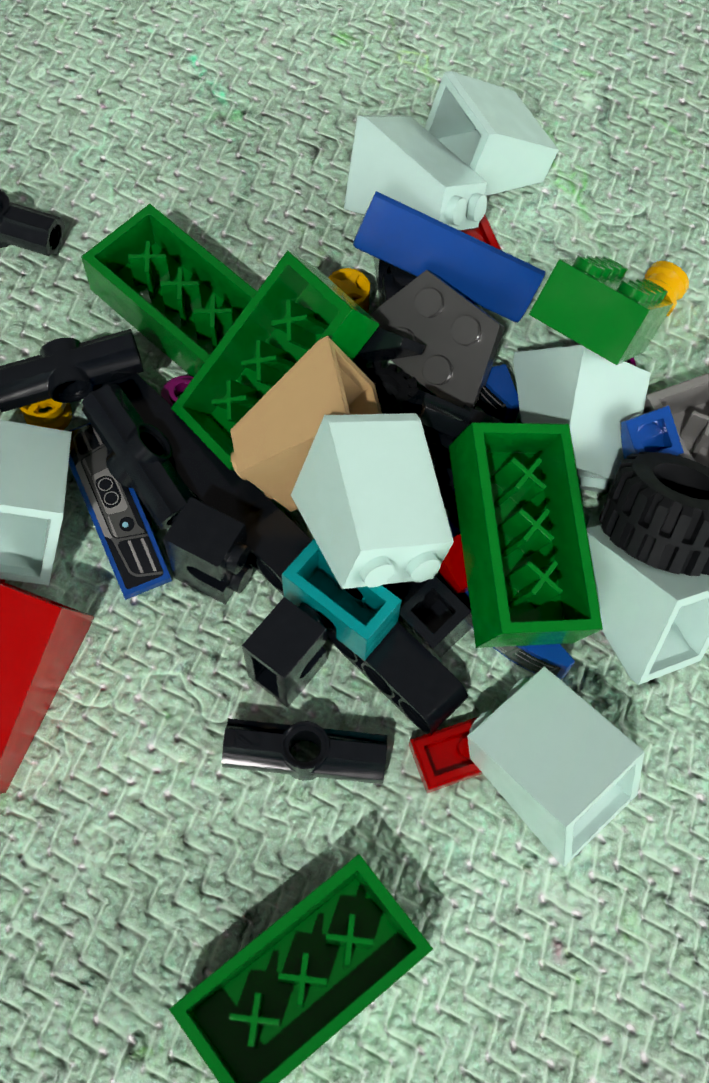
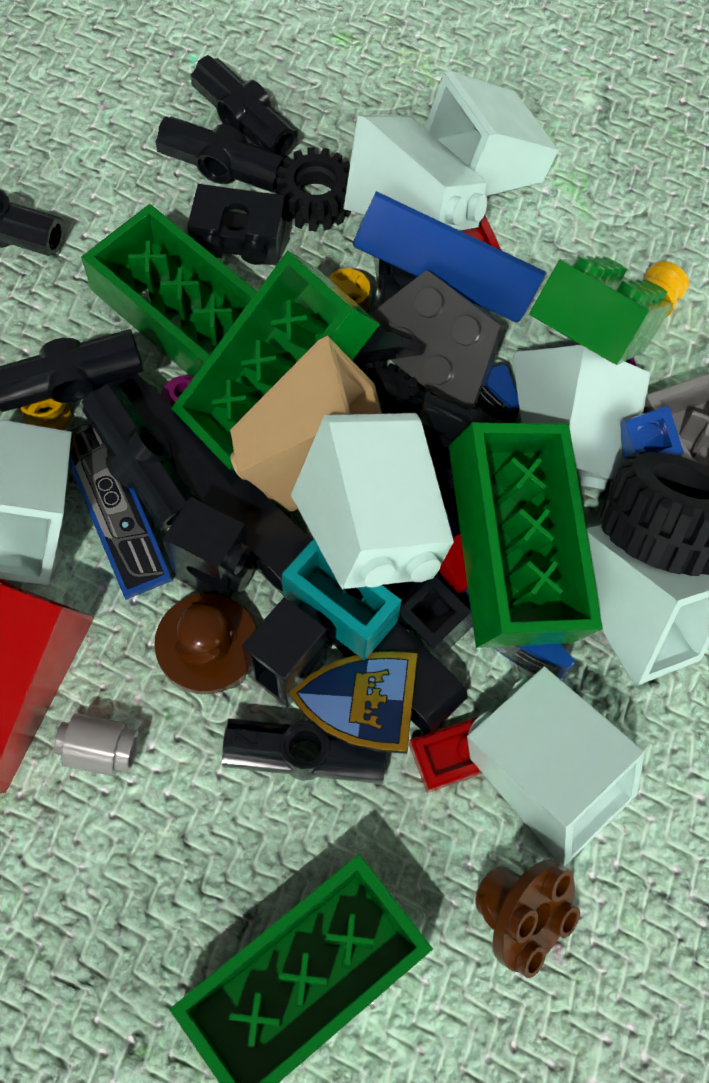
none -> light grey brick [54,713,139,776]
none -> reddish brown plate [154,593,256,694]
none -> black piece [155,116,287,193]
none -> black brick [187,184,286,266]
none -> black piece [190,55,298,156]
none -> black tyre [277,147,351,232]
none -> shield [288,652,418,754]
none -> reddish brown plate [475,860,580,978]

